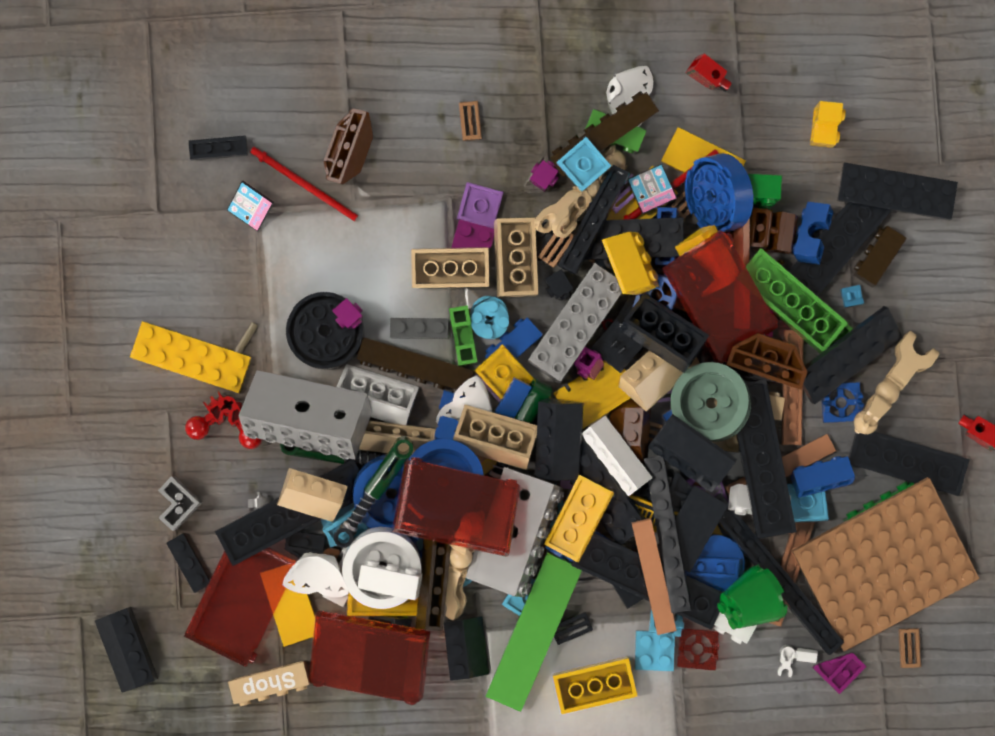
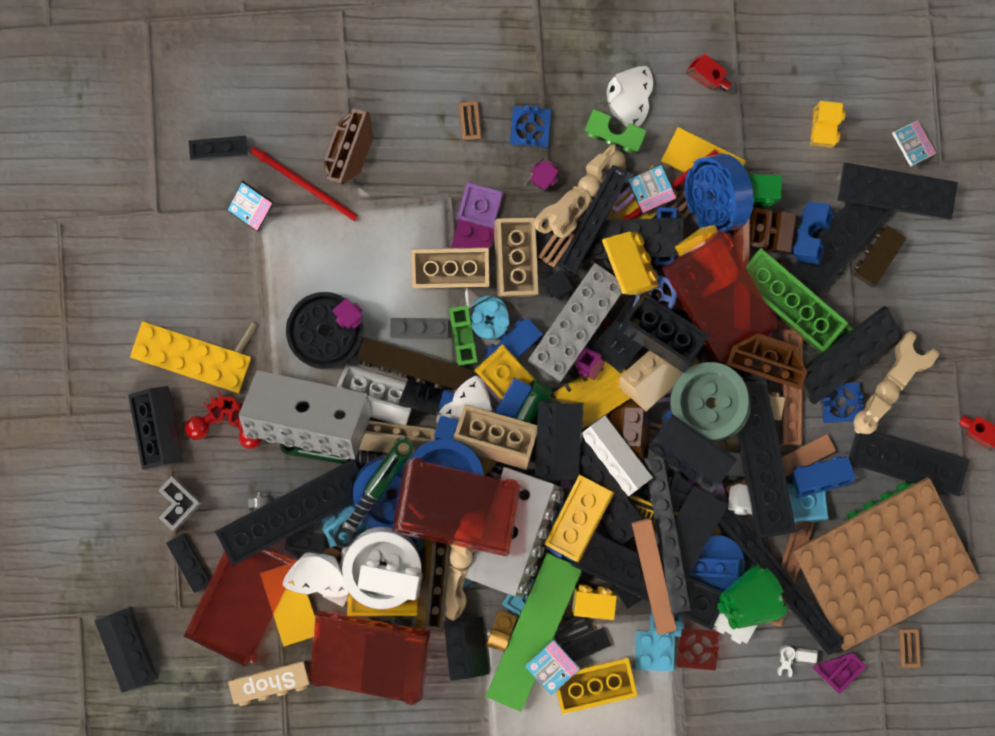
tan slope [277,468,348,522] -> none
dark brown brick [550,91,659,177] -> none
medium azure plate [556,137,611,192] -> none
dark azure tile [840,285,864,308] -> none
none -> black slope [128,386,183,470]
none -> black piece [399,377,445,416]
none -> pearl gold brick [486,610,517,652]
none -> blue piece [510,105,551,148]
none -> piece [525,640,580,695]
none -> black tile [560,627,611,662]
none -> yellow brick [571,584,617,620]
none -> piece [892,120,936,167]

